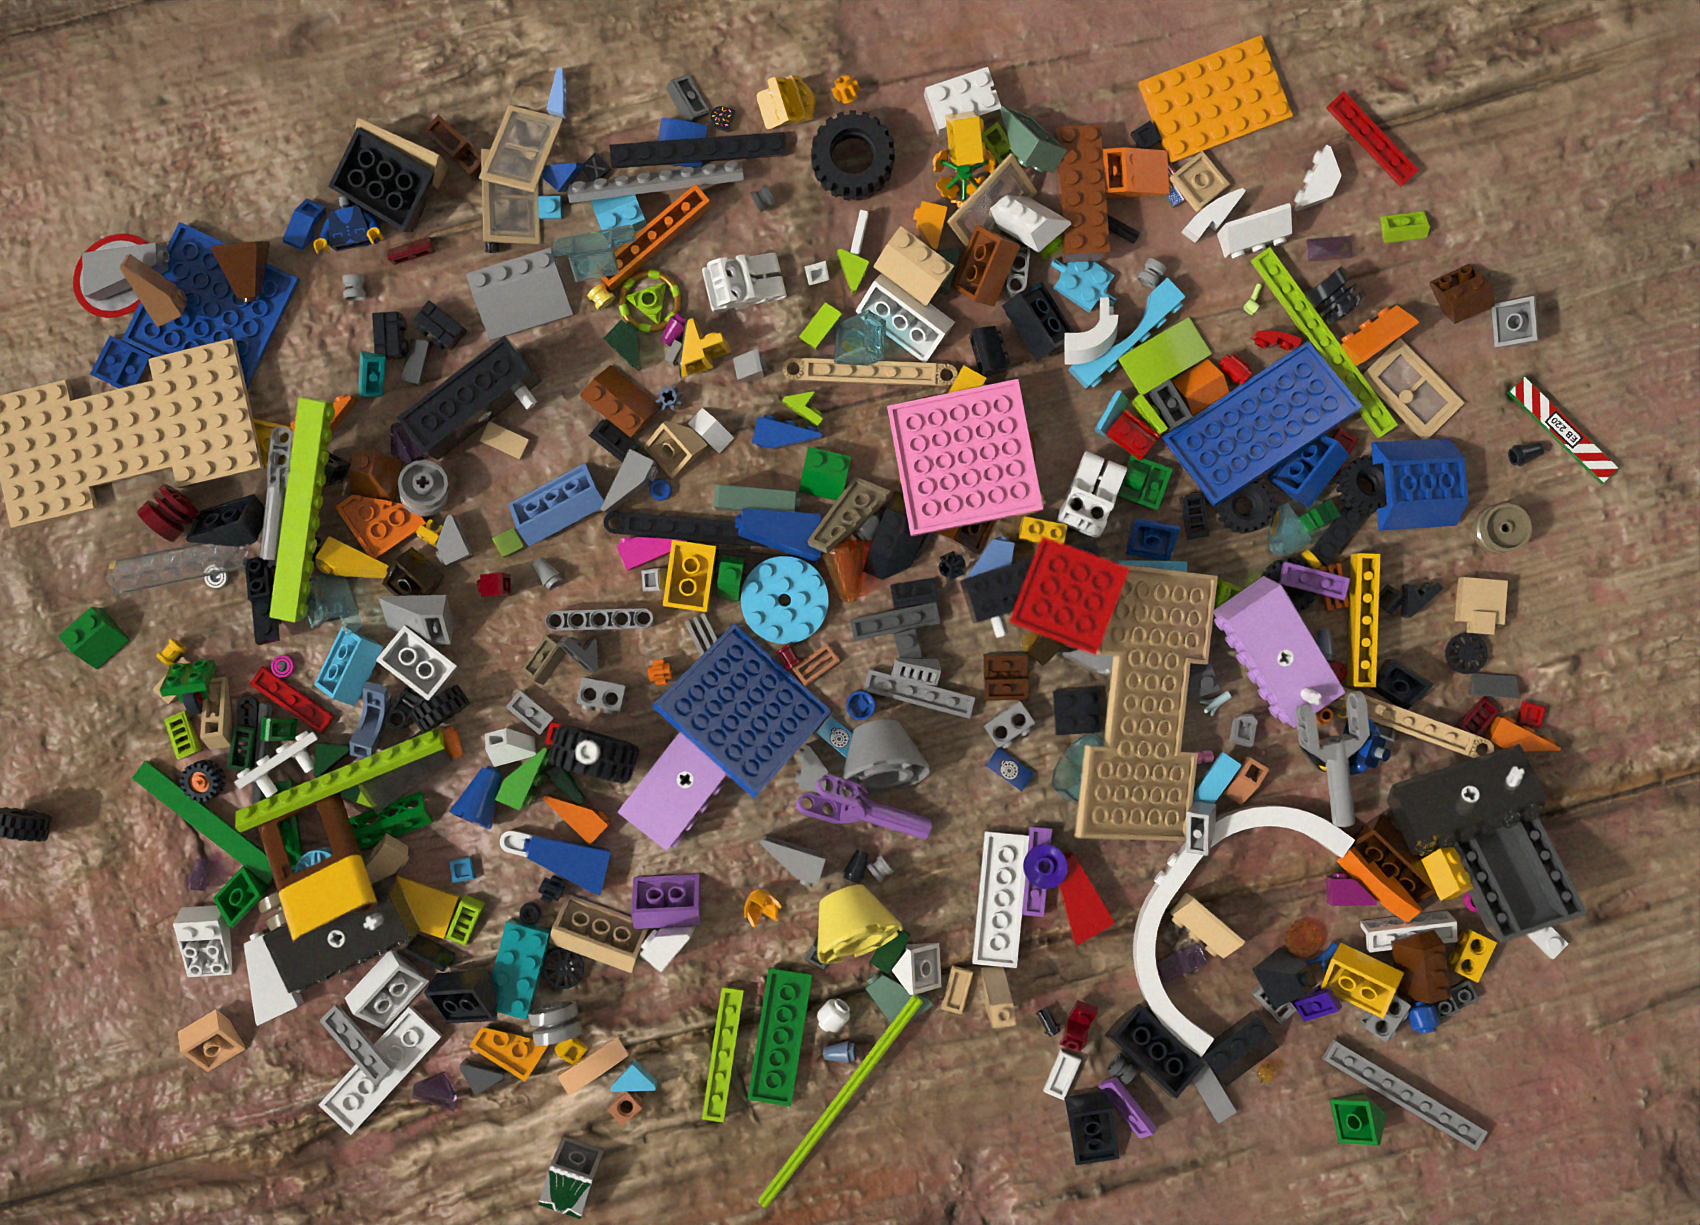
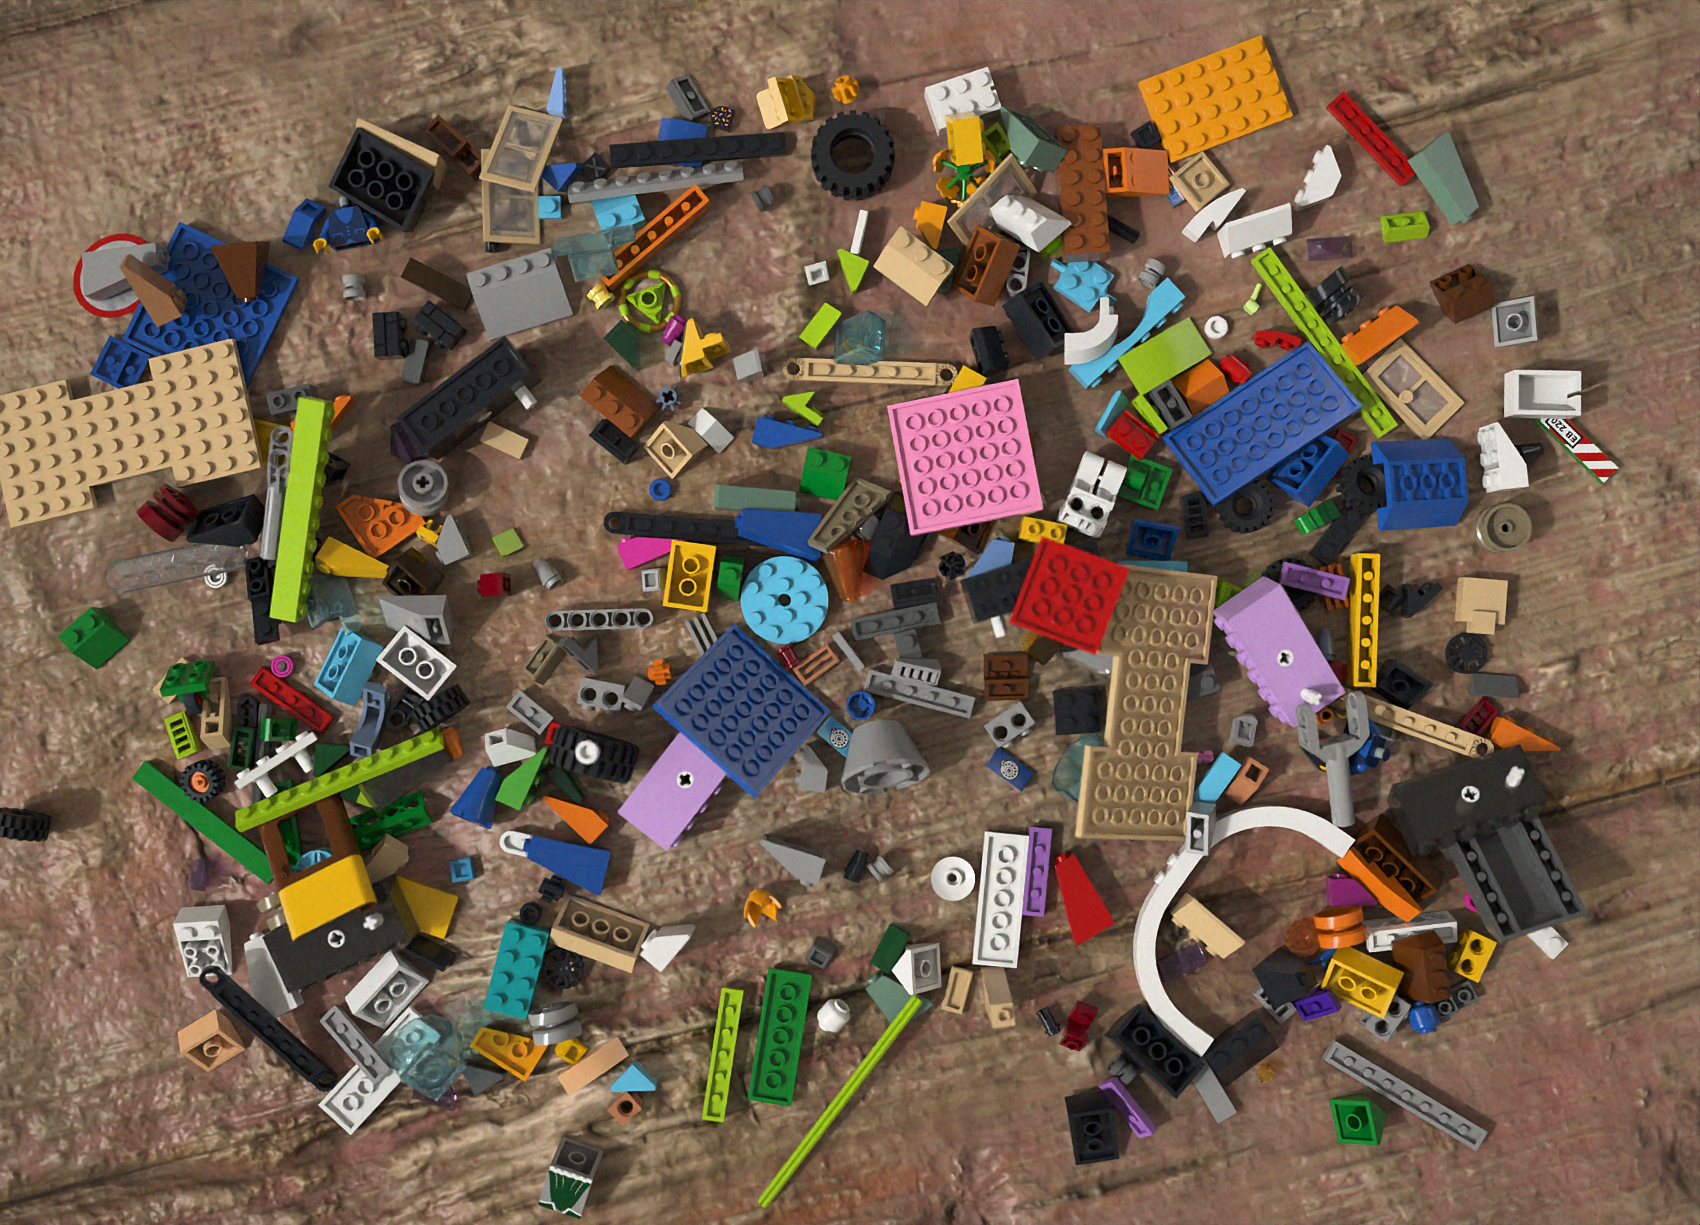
yellow bush [156,638,187,666] -> none
green slope [213,866,270,929] -> none
dark orange slope [349,449,404,502] -> none
teal slope [358,351,386,397] -> none
dark red slope [387,237,435,265] -> none
black slope [423,969,497,1024] -> none
lime slope [446,895,485,946] -> none
medium blue slope [508,463,604,546] -> none
light grey slope [601,449,659,514] -> none
medium lavender slope [631,874,701,929] -> none
white connector [702,253,787,313] -> none
medium lavender piece [796,775,932,840] -> none
light yellow cone [817,885,903,964] -> none
sand blue cone [823,1041,857,1063] -> none
white slope [855,273,955,363] -> none
dark purple dish [1023,844,1068,889] -> none
white tile [1043,1049,1081,1100] -> none
light aqua bar [1199,691,1232,716] -> none
clear light blue slope [1267,503,1312,557] -> none
yellow tile [1301,549,1322,570] -> none
yellow brick [1421,847,1474,901] -> none
red tile [1516,701,1546,728] -> none
none -> black plate [199,965,337,1092]
none -> dark grey brick [266,383,319,419]
none -> clear light blue plate [391,1015,466,1101]
none -> dark brown slope [401,257,473,311]
none -> light grey slope [621,676,657,712]
none -> light grey tile [832,632,865,672]
none -> white dish [931,856,975,901]
none -> white tile [1205,316,1228,339]
none -> orange wheel [1313,906,1369,949]
none -> sand green slope [1407,131,1479,225]
none -> white slope [1477,422,1529,493]
none -> white piece [1504,370,1581,419]

